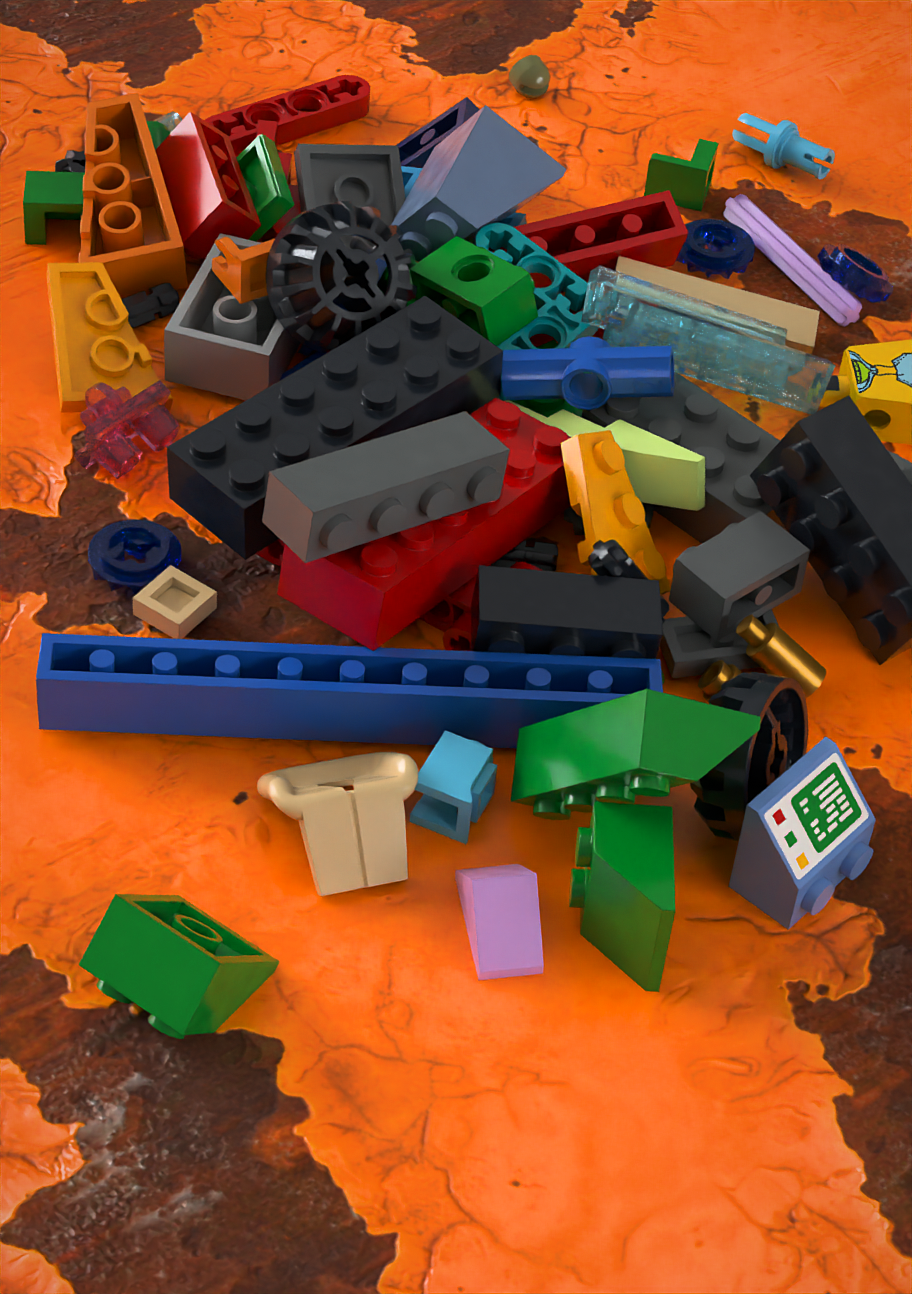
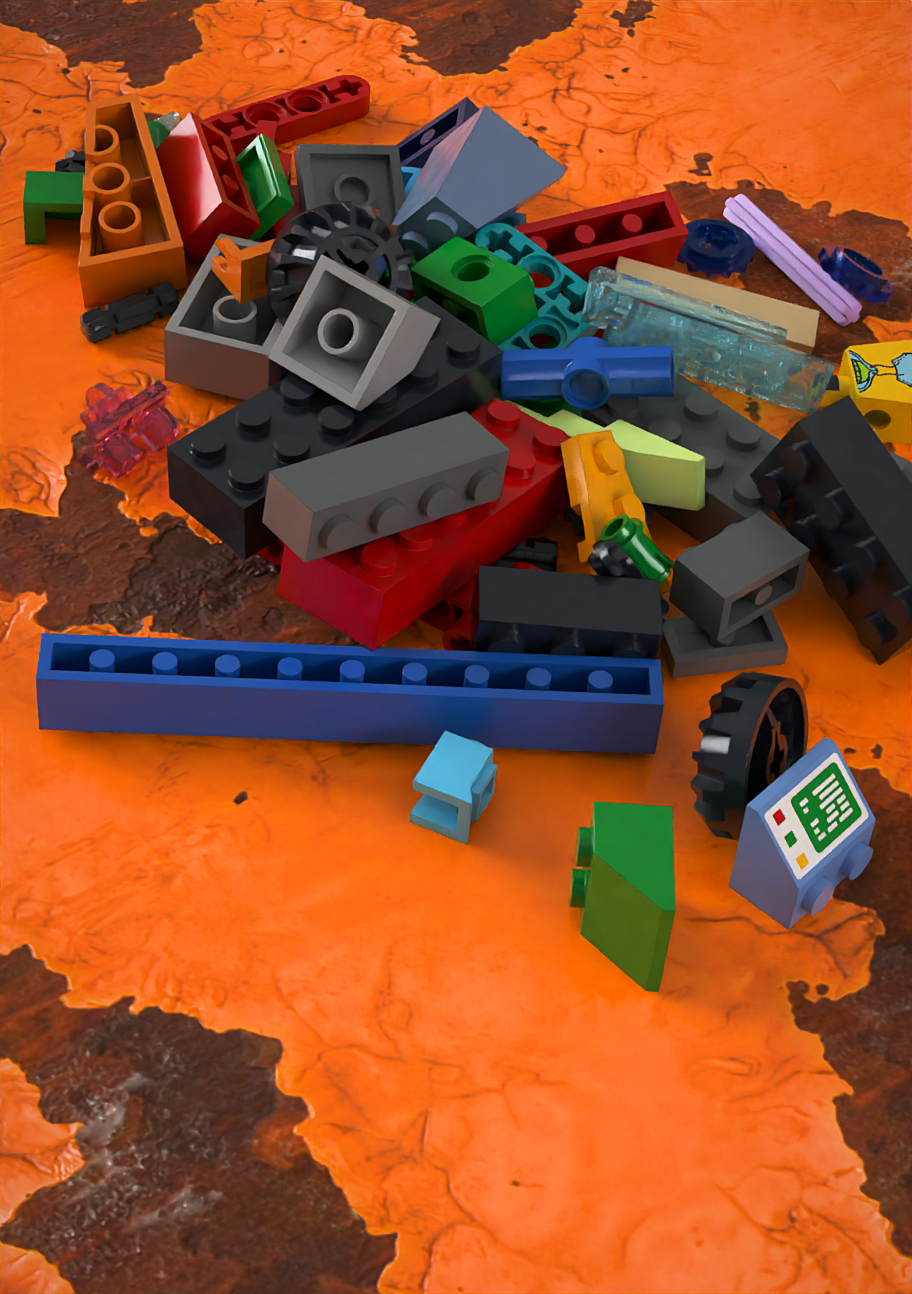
light orange wing [46,262,173,413] -> none
green slope [79,894,280,1039] -> none
clear blue gear [88,519,182,595] -> none
tan plate [133,565,217,639] -> none
tan piece [257,752,418,896] -> none
lavender slope [455,864,544,981] -> none
olive hinge [508,55,551,98] -> none
green slope [511,689,761,820] -> none
green panel [644,139,718,211] -> none
pearl gold plant [698,615,826,702] -> none
medium azure arm [732,112,835,180] -> none
none -> light grey slope [268,255,441,411]
none -> green pin [600,514,674,584]

